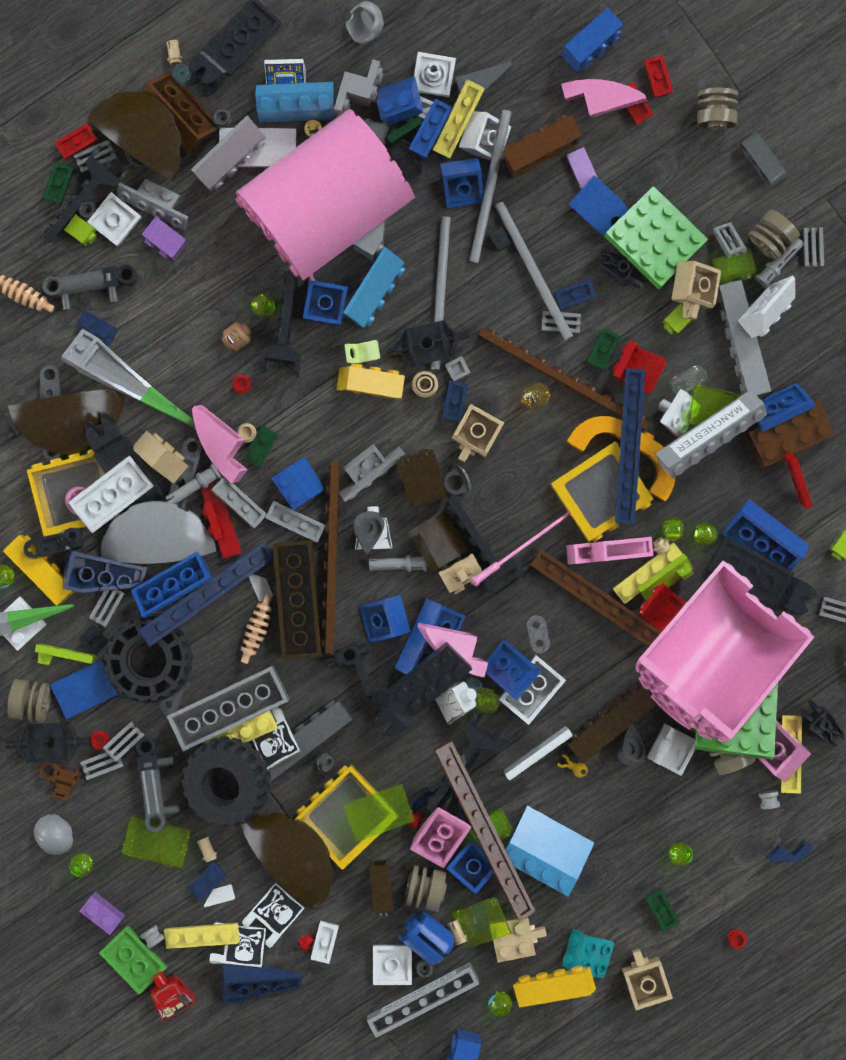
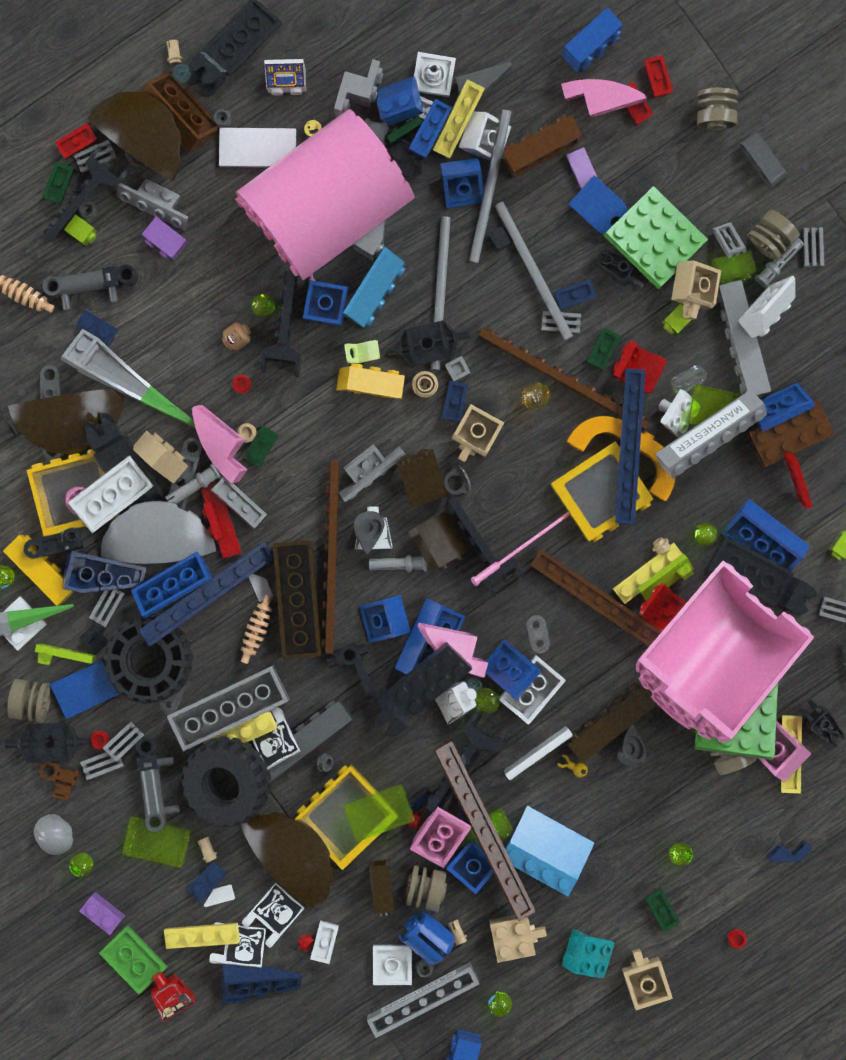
white plate [87,193,142,247] -> none
light grey wheel [140,925,165,949] -> none
light grey slope [191,116,266,192] -> none
dark azure slope [255,82,336,123] -> none
light grey plate [266,501,325,543] -> none
blue slope [271,458,326,511] -> none
light grey piece [346,1,384,44] -> none
tan hinge [438,554,482,594] -> none
clear neon green piece [452,897,512,947] -> none
yellow brick [513,965,596,1008] -> none
bright pink slope [566,537,653,564] -> none
white plate [647,723,695,776] -> none
clear neon green piece [661,517,683,541] -> none
light grey wheel [759,790,780,809] -> none

